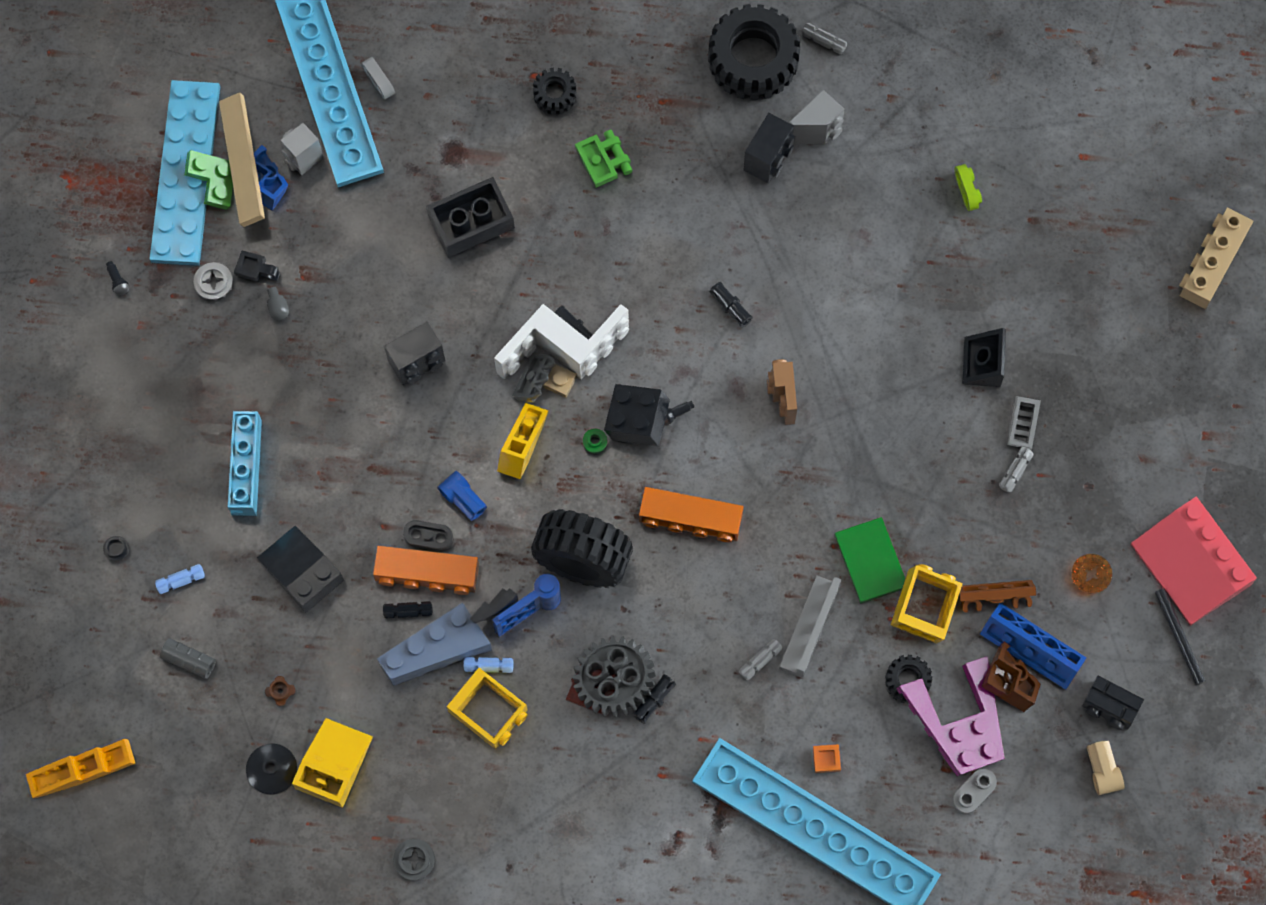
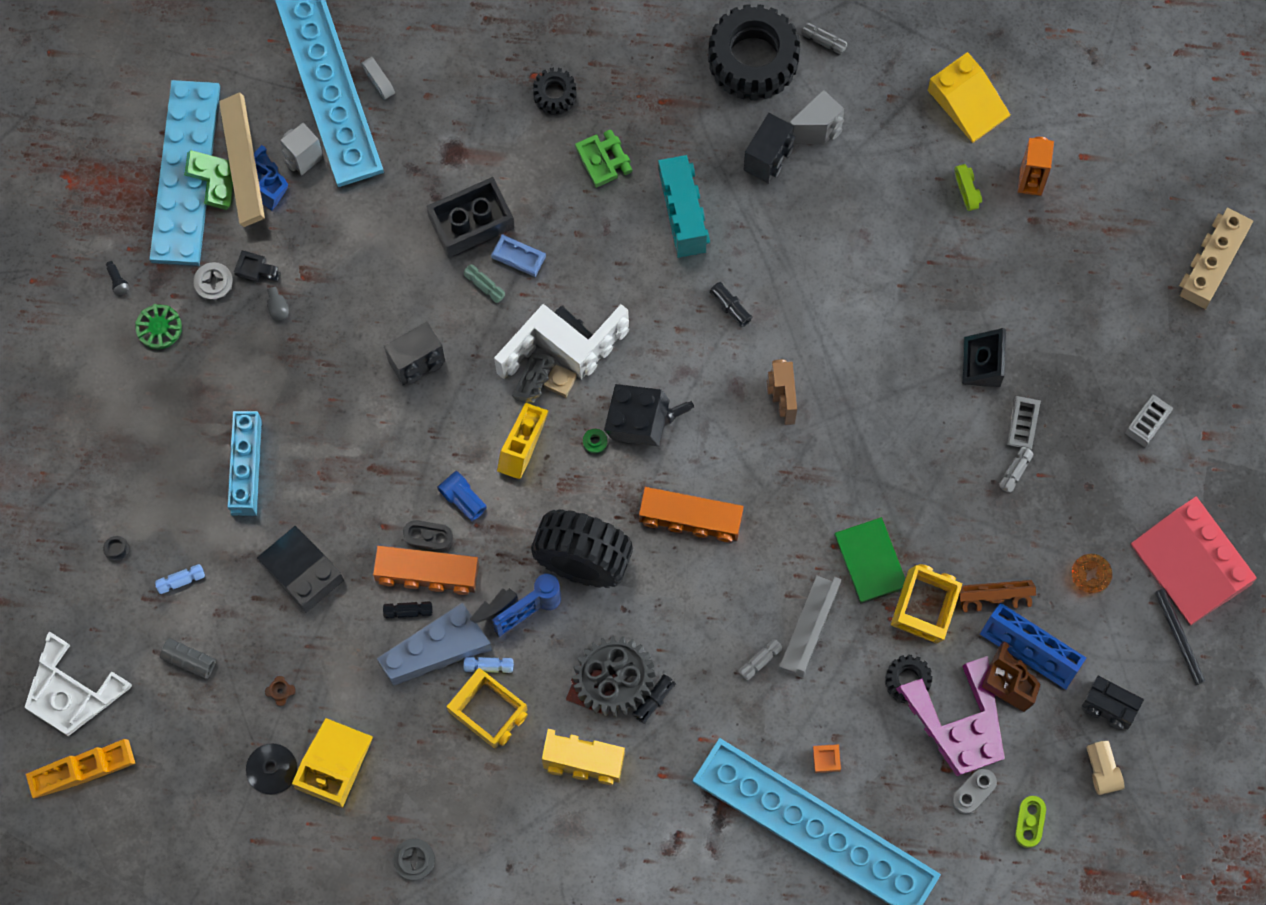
none -> white wing [25,632,132,736]
none -> green wheel [135,304,182,349]
none -> sand green axle [463,264,505,303]
none -> medium blue plate [491,235,546,277]
none -> yellow wedge [542,729,625,785]
none -> teal wedge [658,155,710,258]
none -> yellow slope [928,52,1011,143]
none -> lime plate [1015,796,1046,848]
none -> orange brick [1018,136,1054,196]
none -> light grey slope [1125,394,1174,448]

